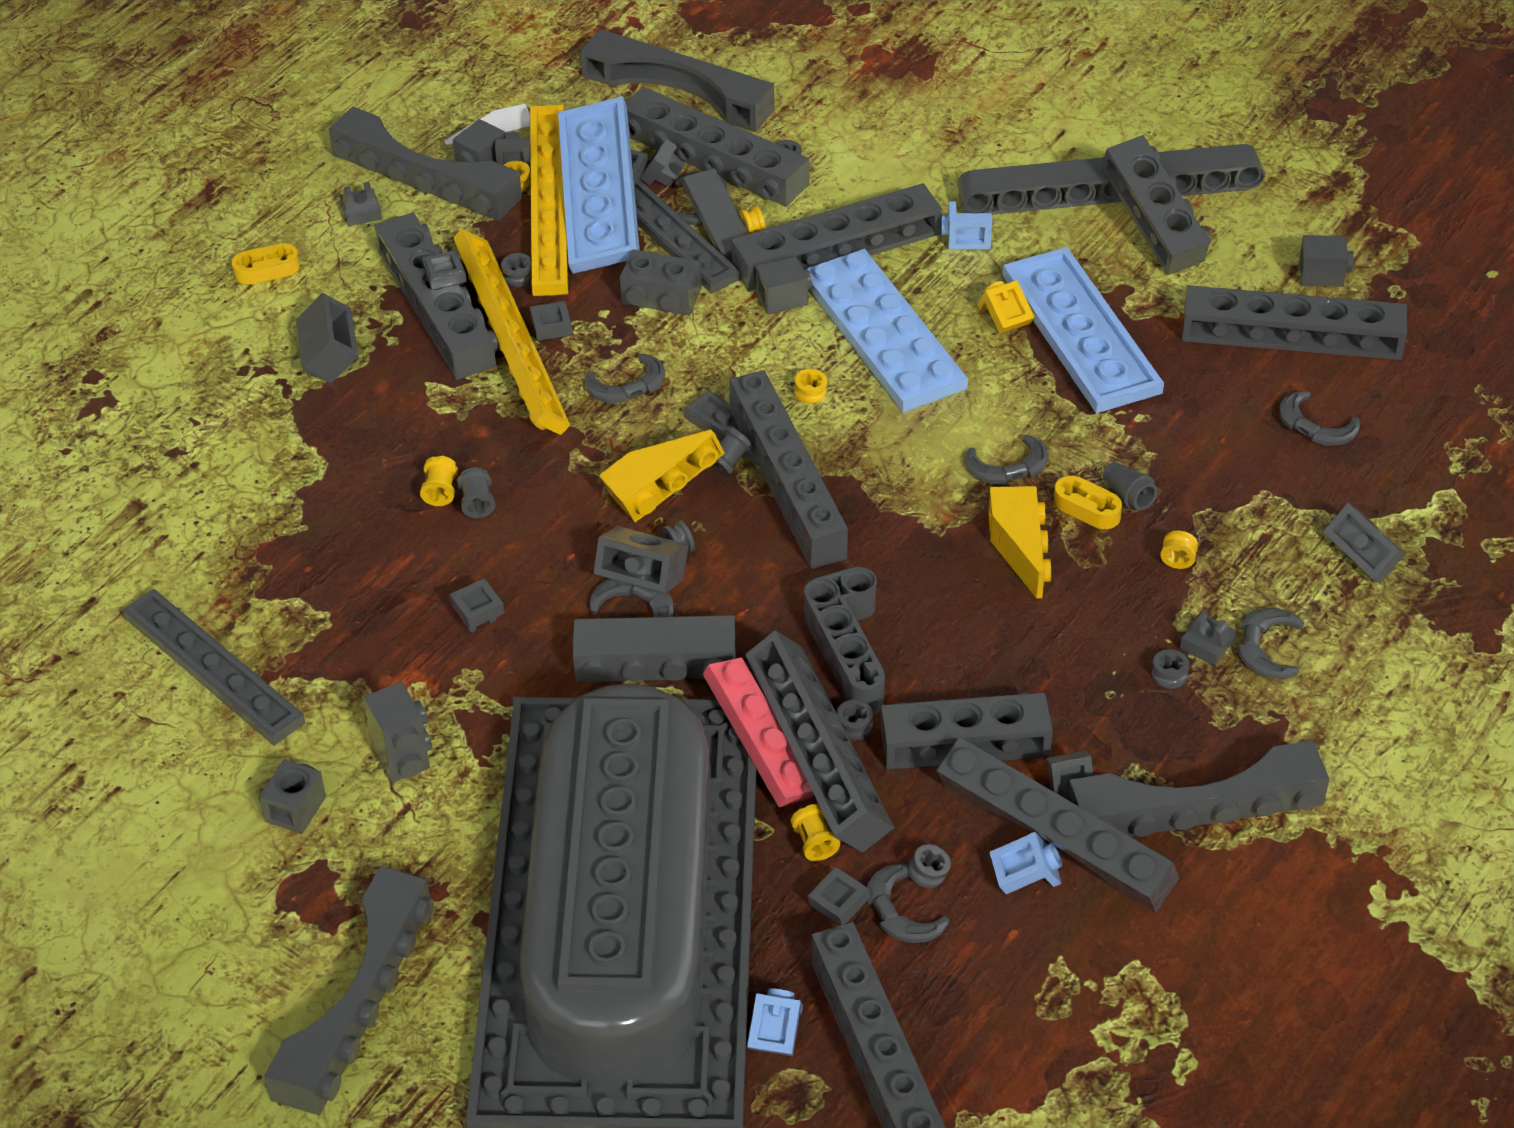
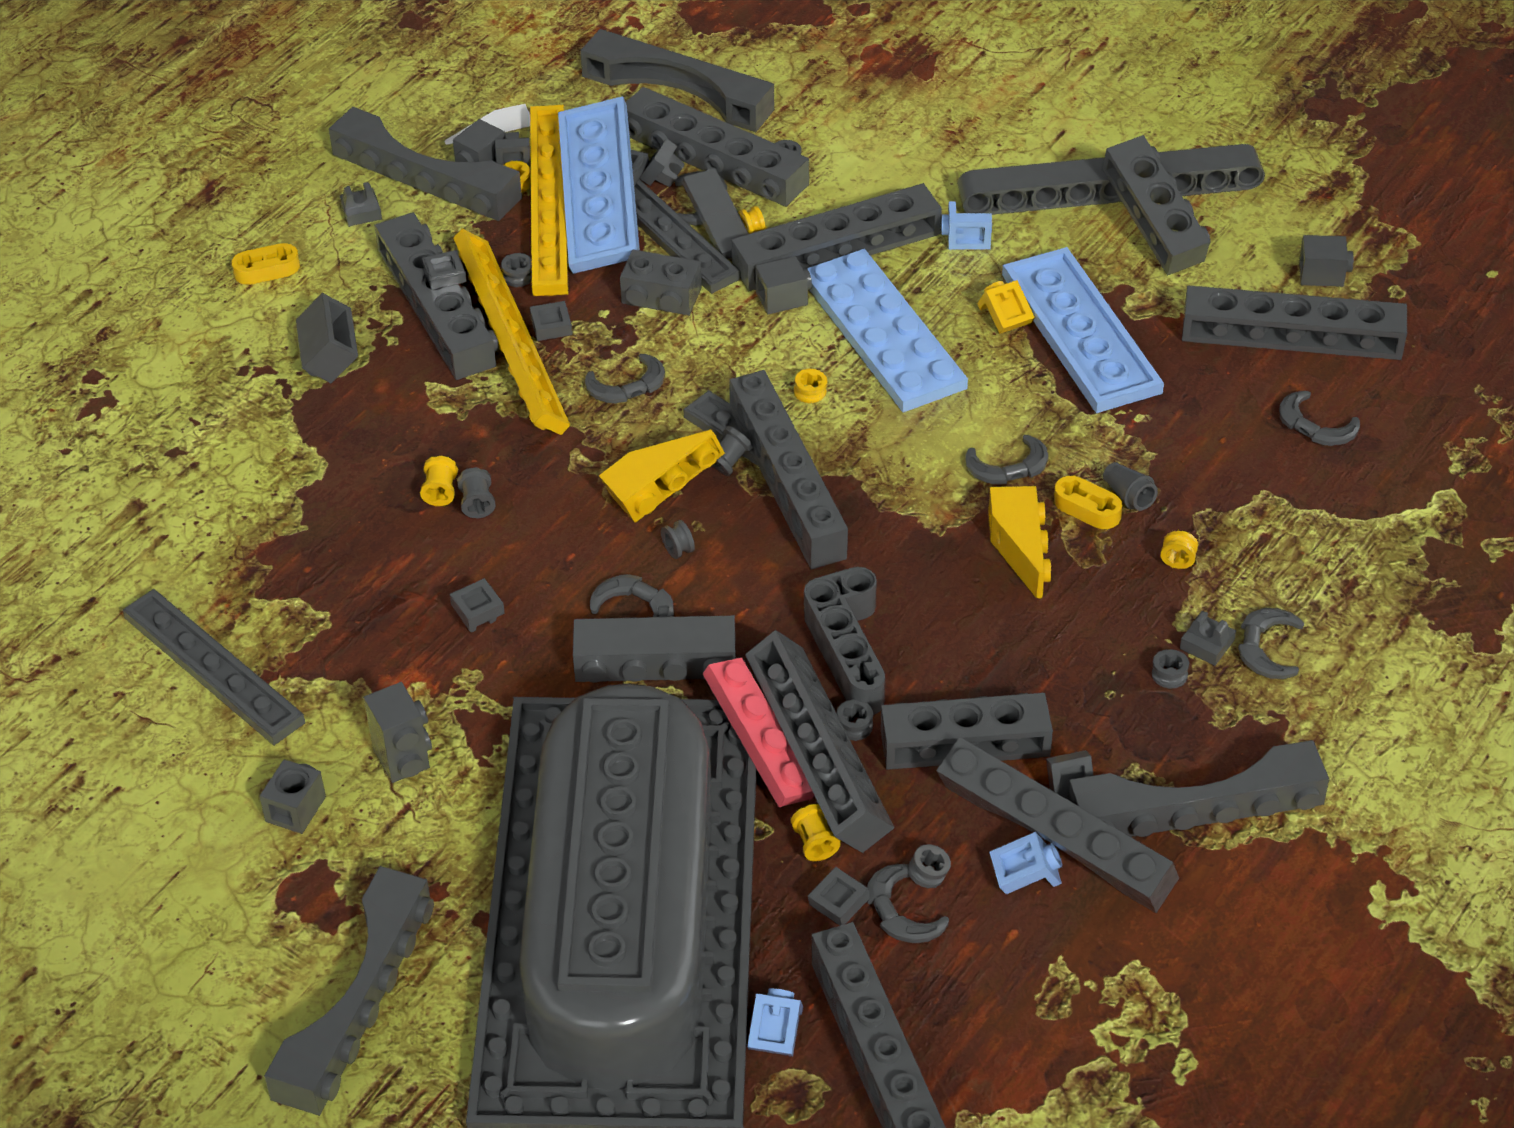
dark grey brick [593,526,689,593] -> none
dark grey plate [1323,503,1406,583] -> none

